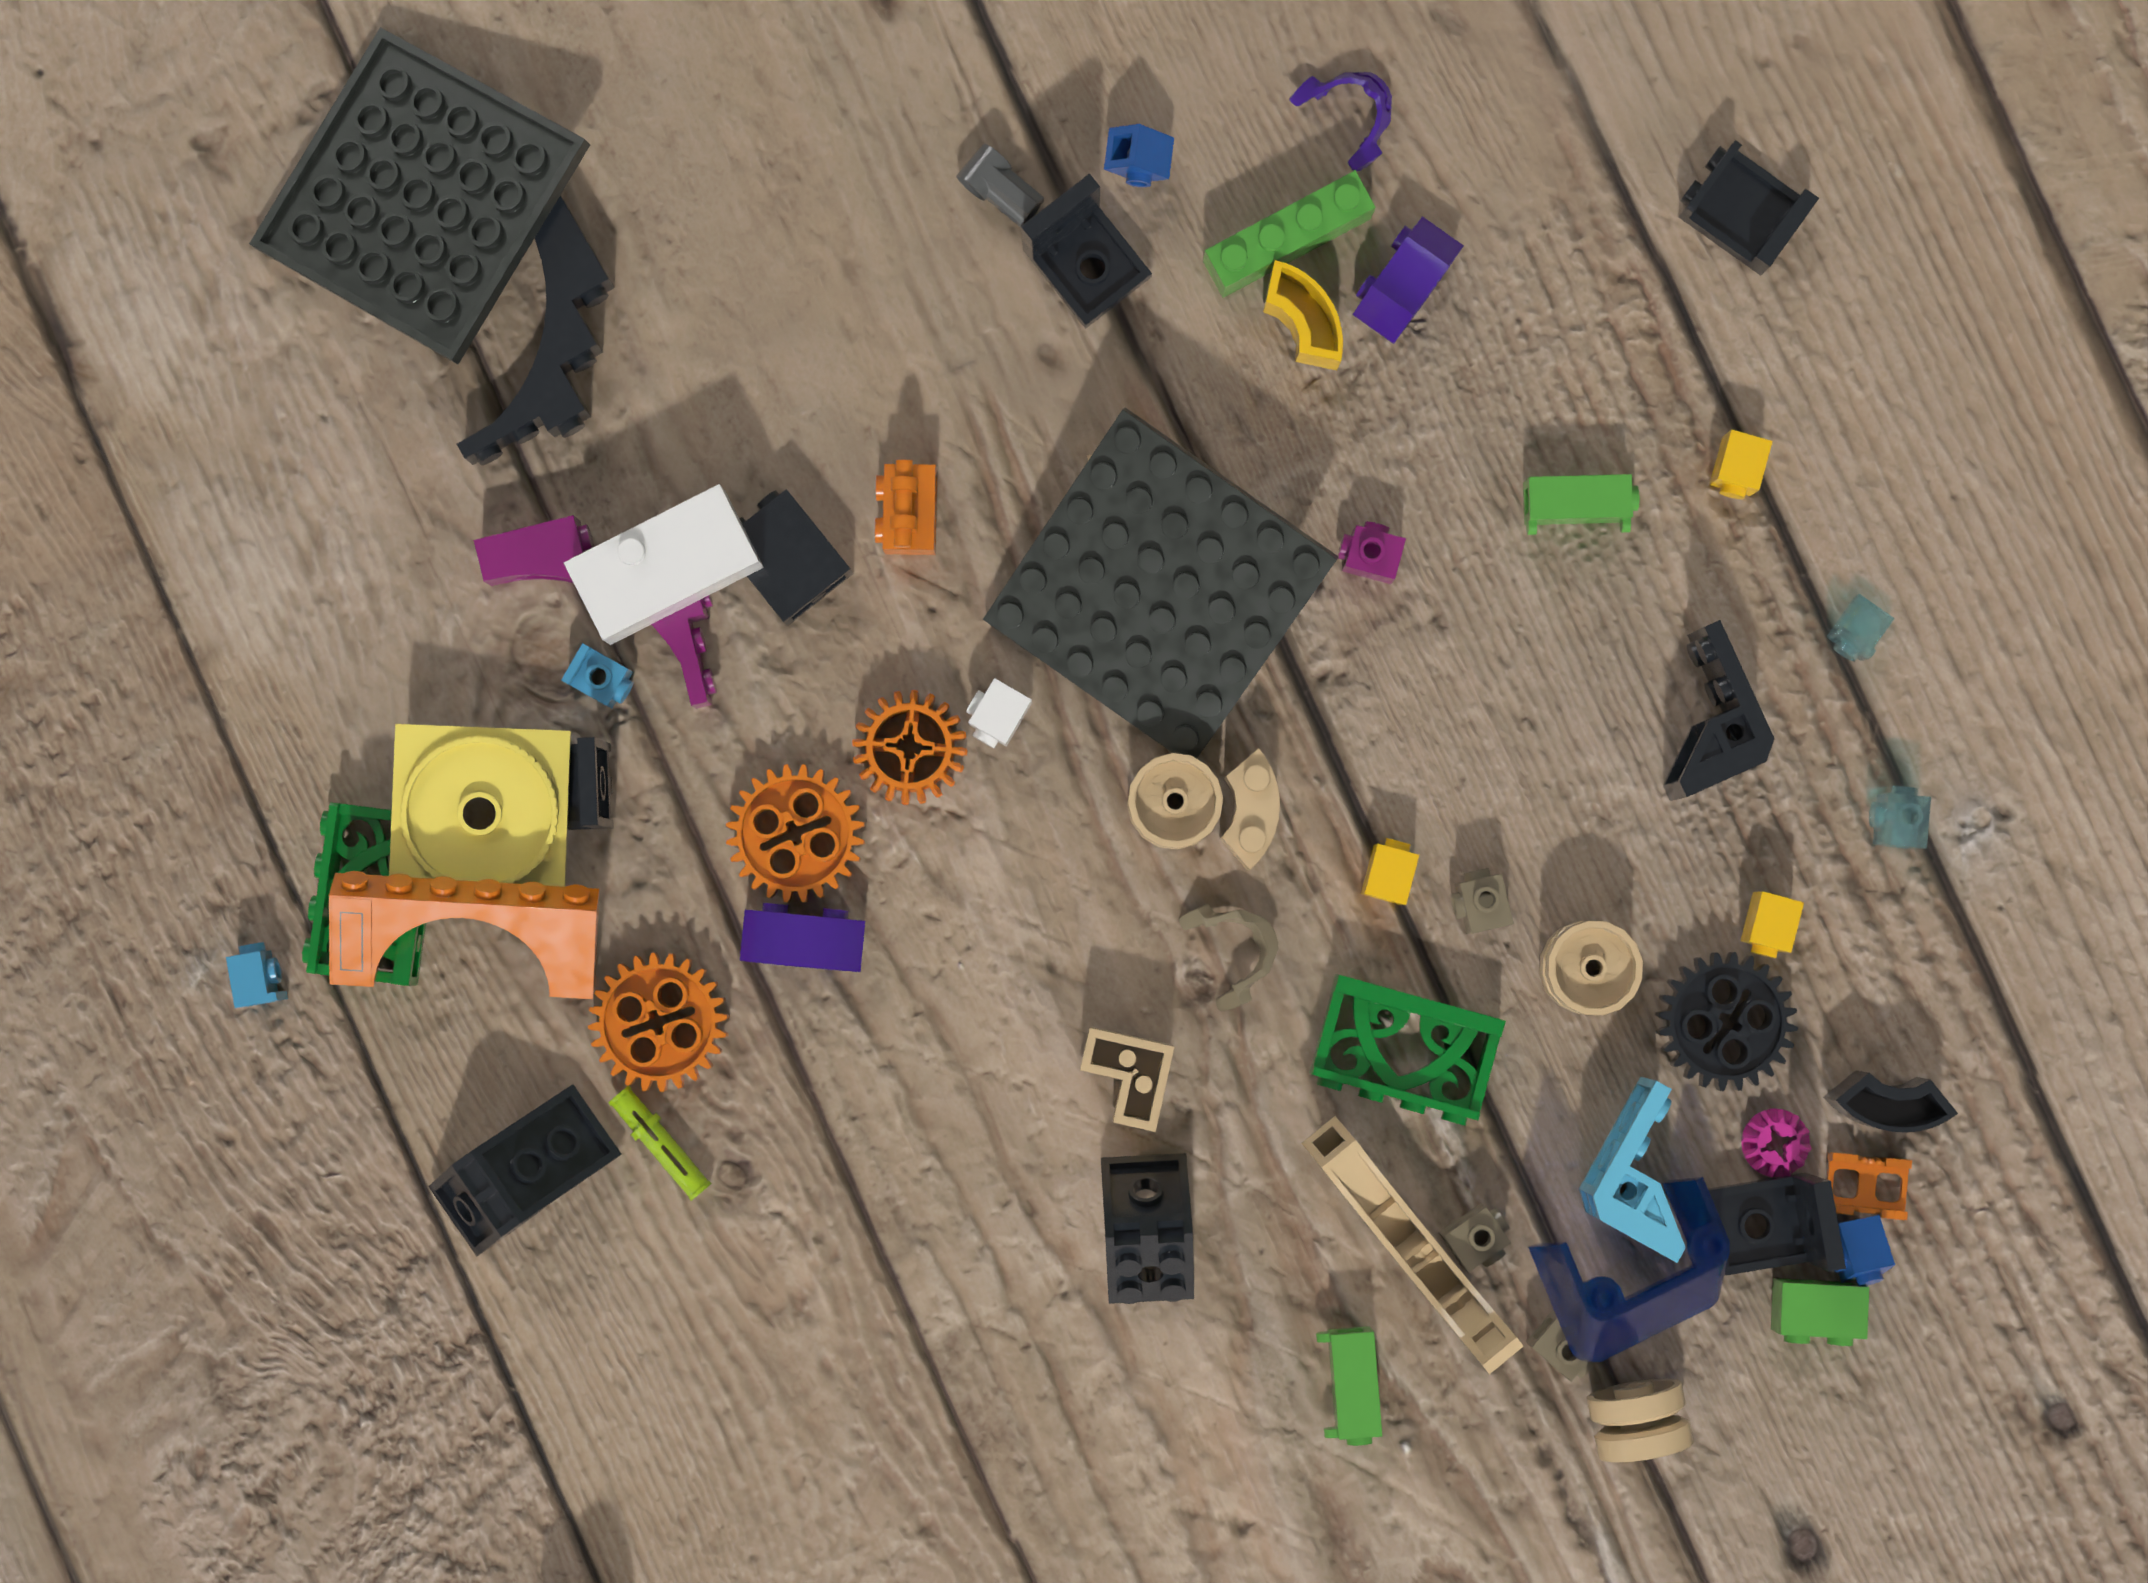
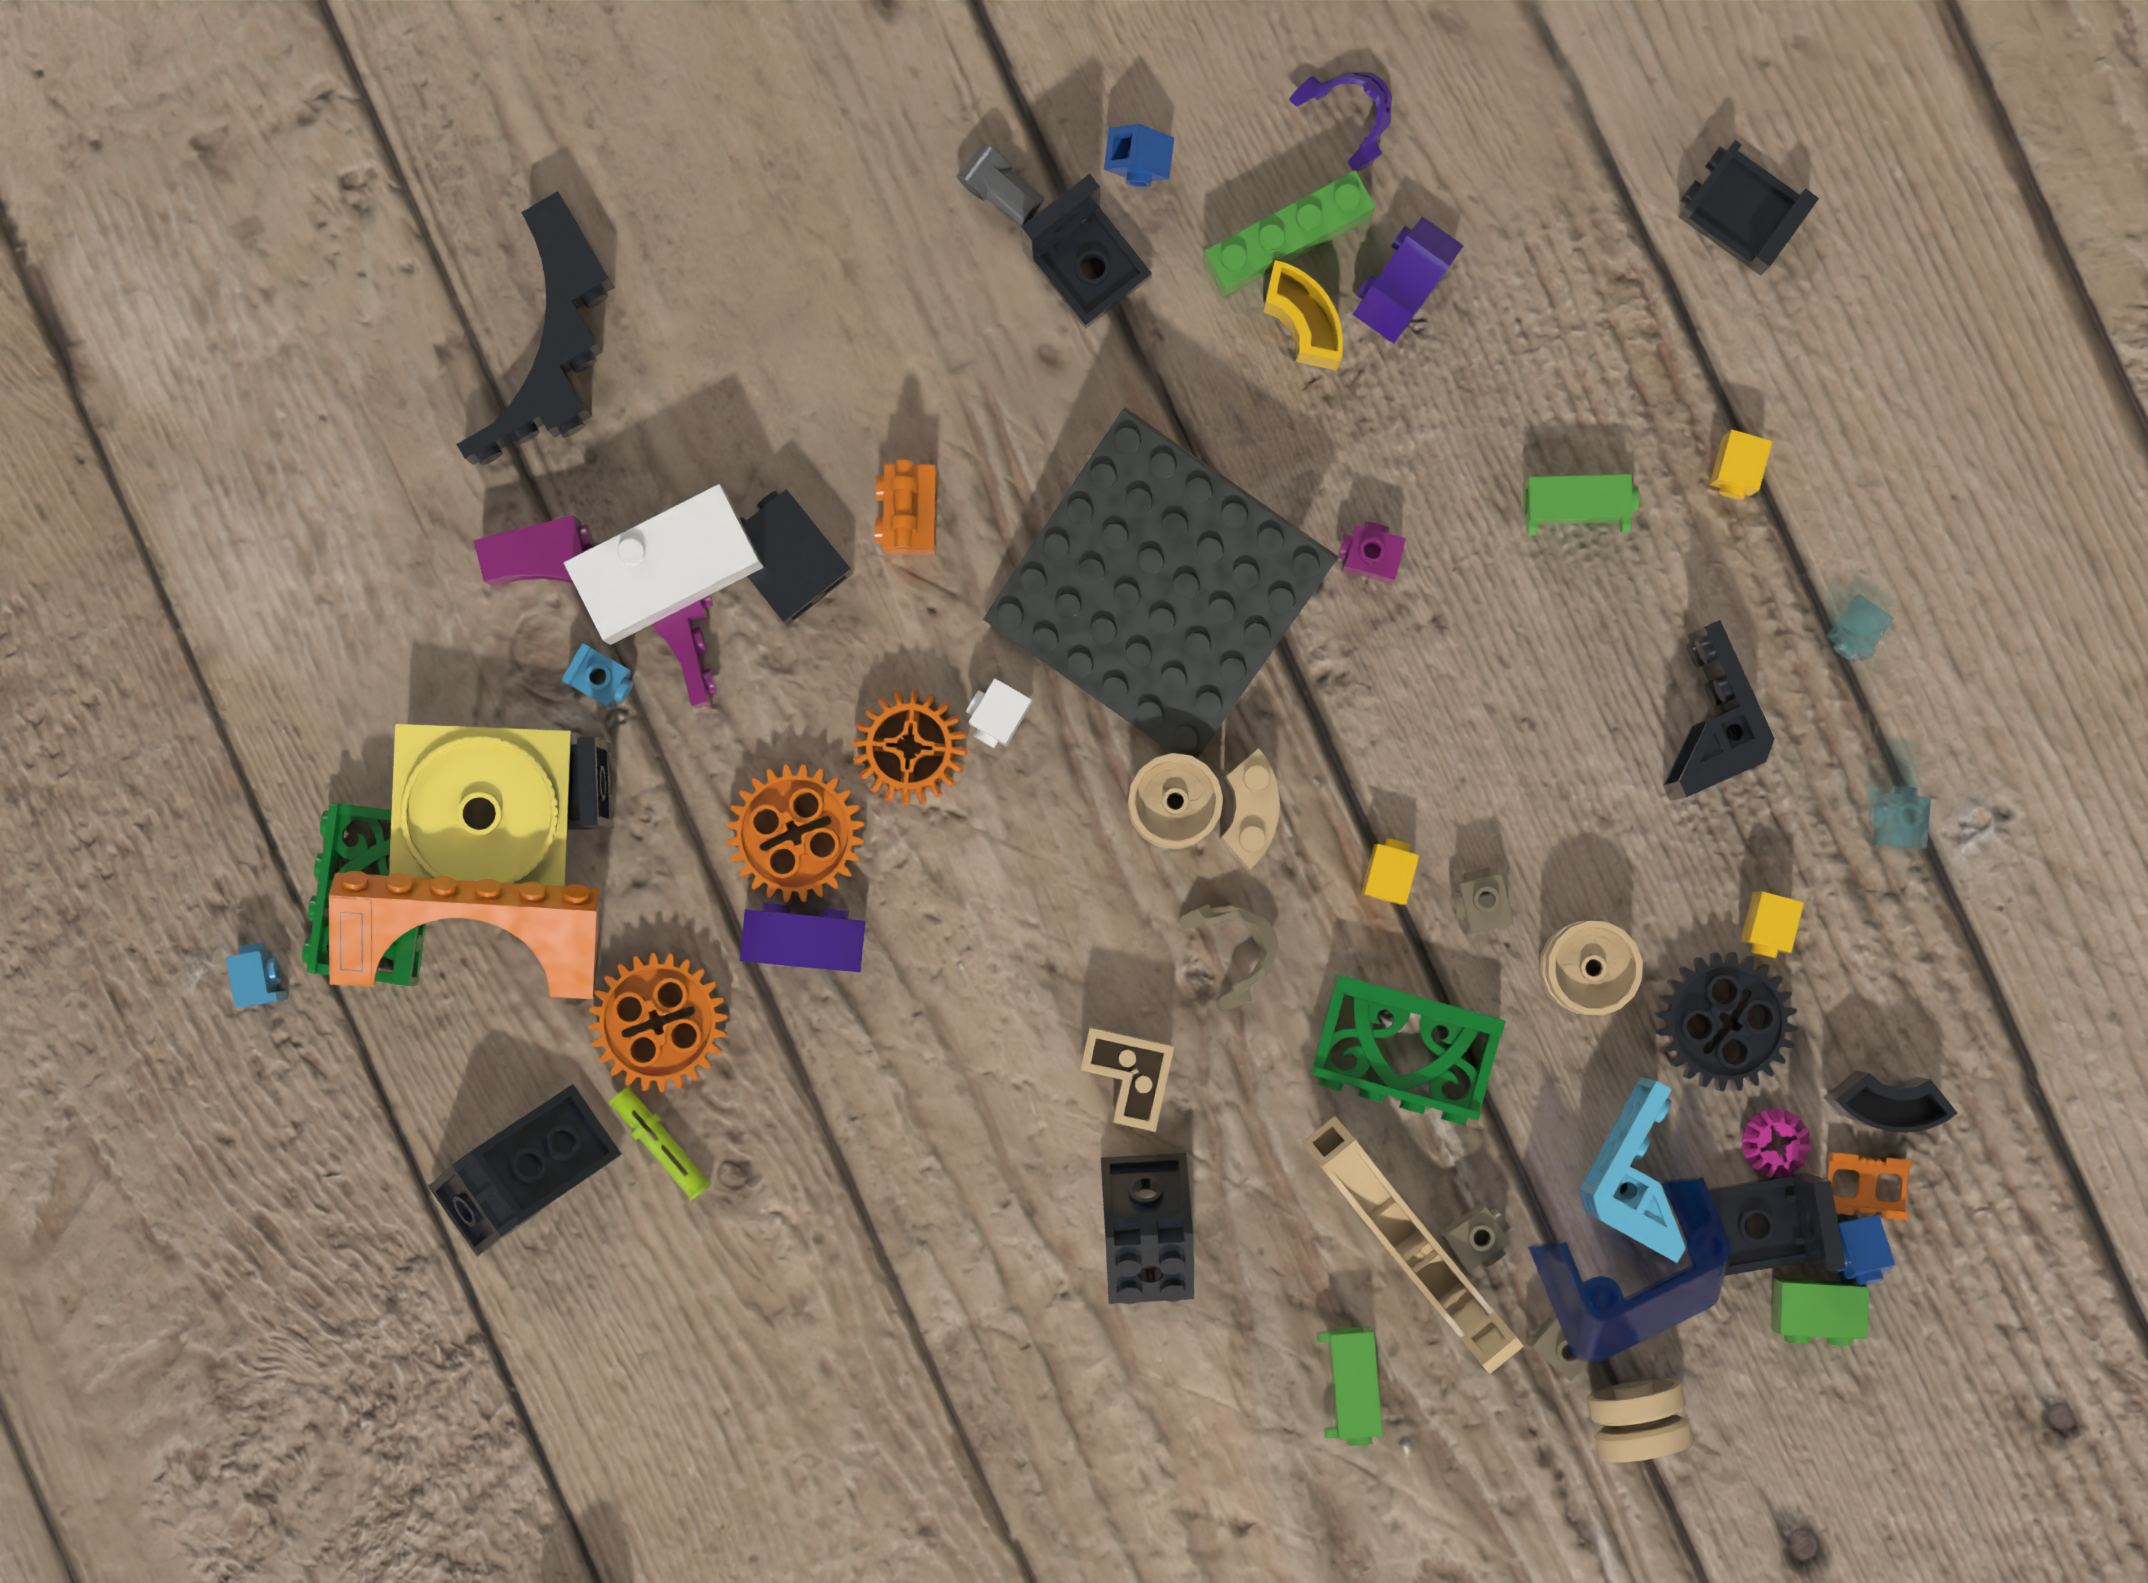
pearl dark grey plate [249,27,590,365] -> none

